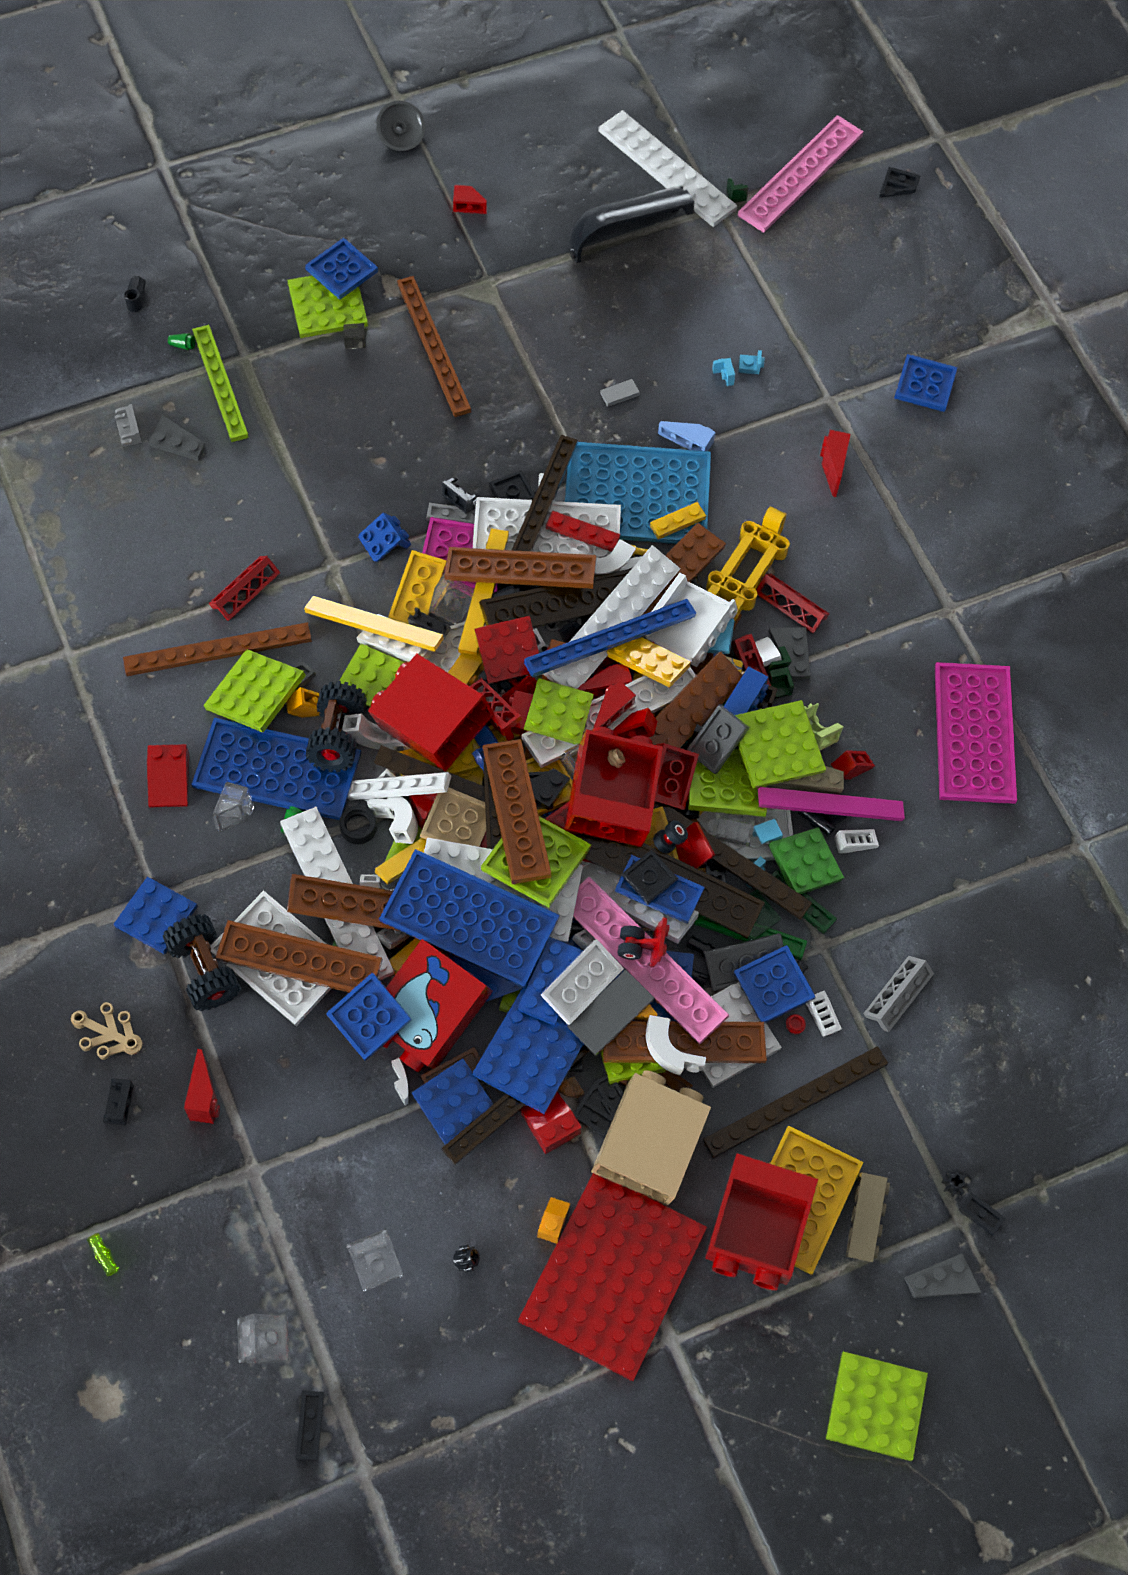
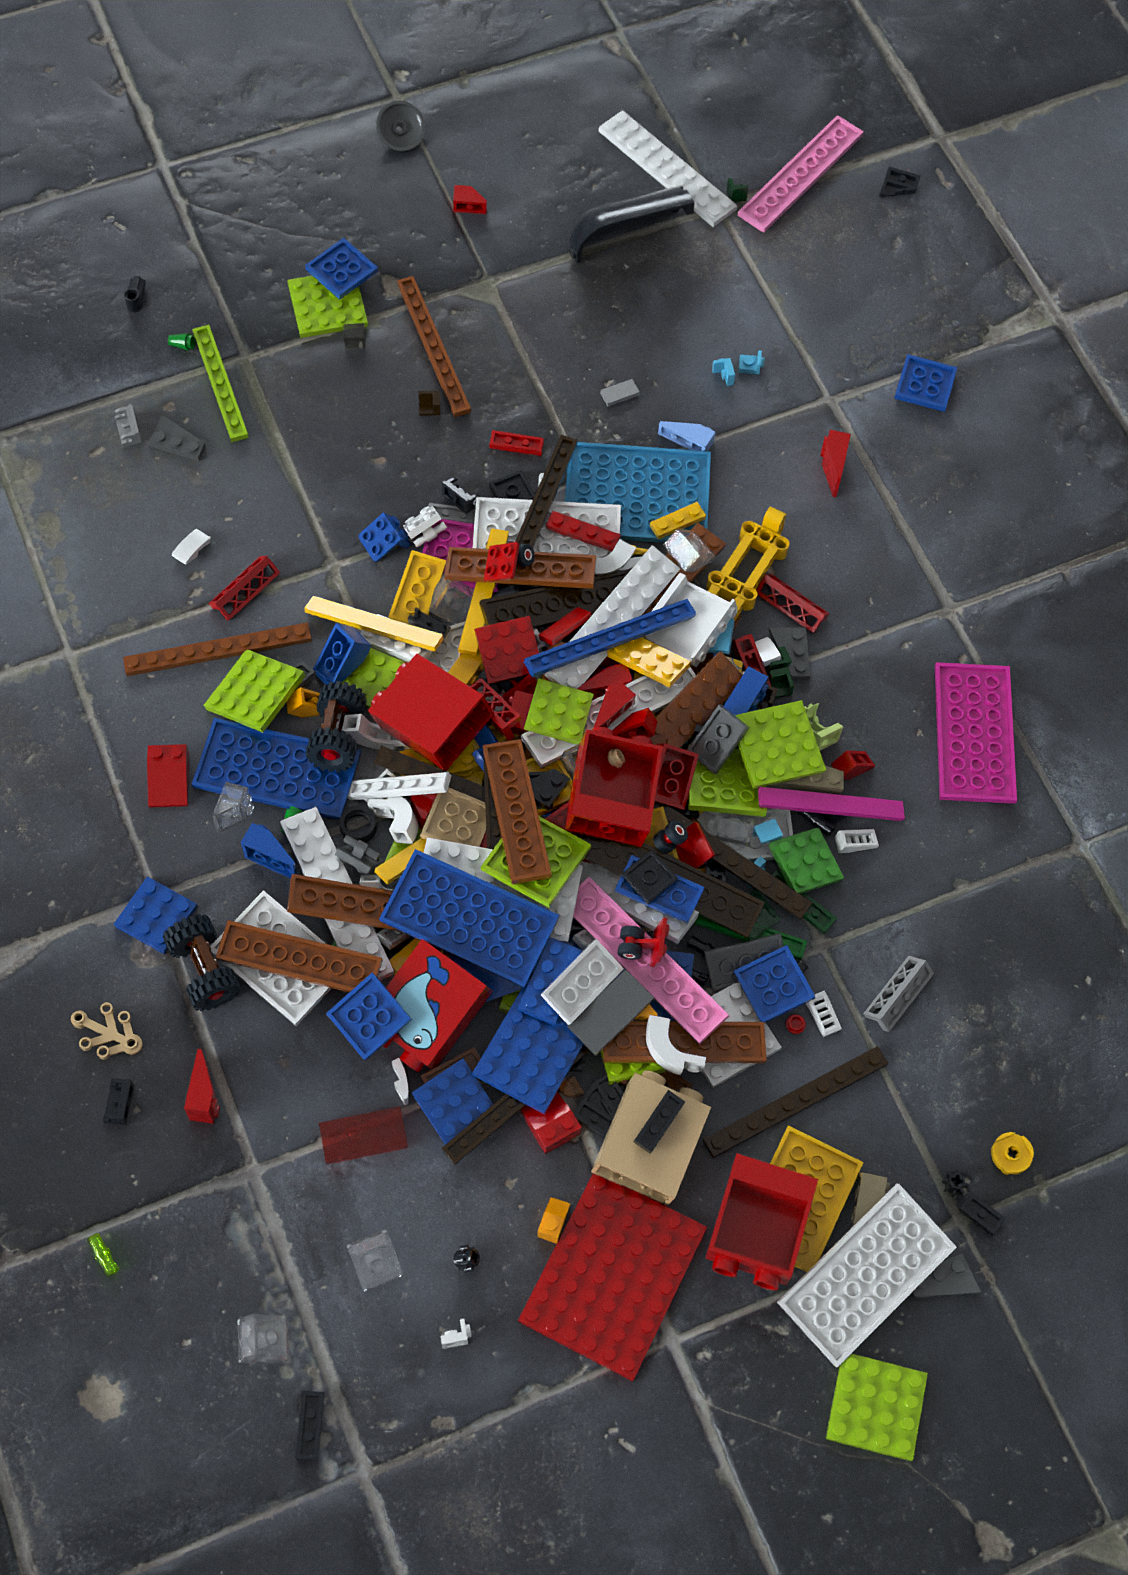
none -> white slope [172,529,211,565]
none -> blue slope [241,823,298,879]
none -> blue slope [313,623,372,685]
none -> clear red plate [319,1106,408,1165]
none -> dark grey plate [335,835,385,874]
none -> white plate [403,506,447,548]
none -> dark brown panel [418,390,440,416]
none -> white bracket [441,1319,471,1349]
none -> red plate [484,542,535,582]
none -> red tile [489,430,545,456]
none -> red tile [539,607,592,646]
none -> black plate [633,1090,685,1154]
none -> clear slope [663,529,717,572]
none -> white plate [777,1184,956,1367]
none -> yellow plate [991,1132,1034,1175]

